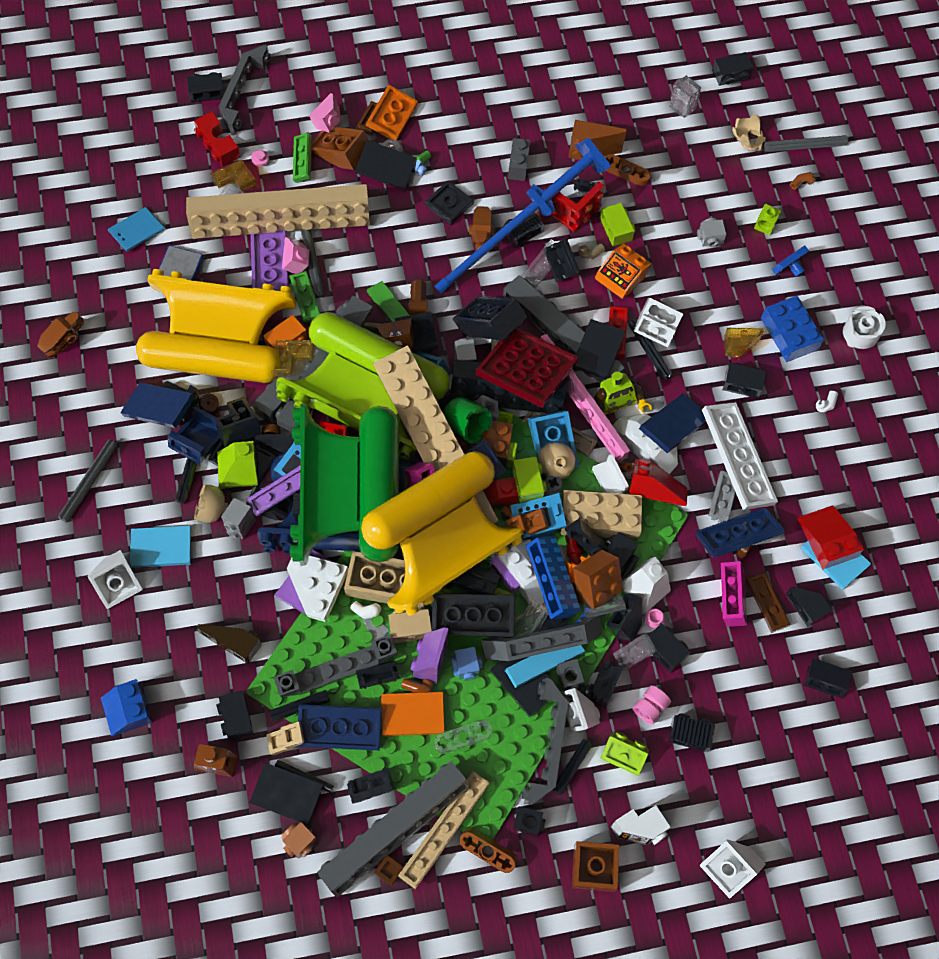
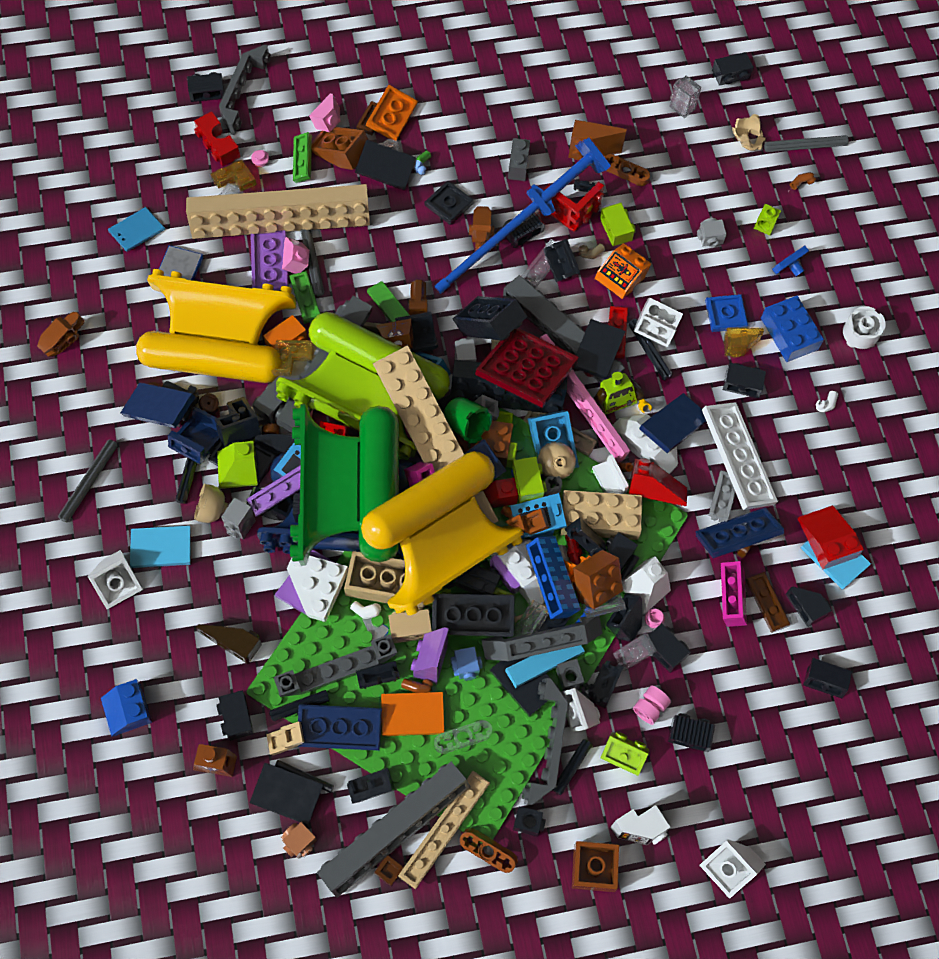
none -> blue tile [705,294,748,332]

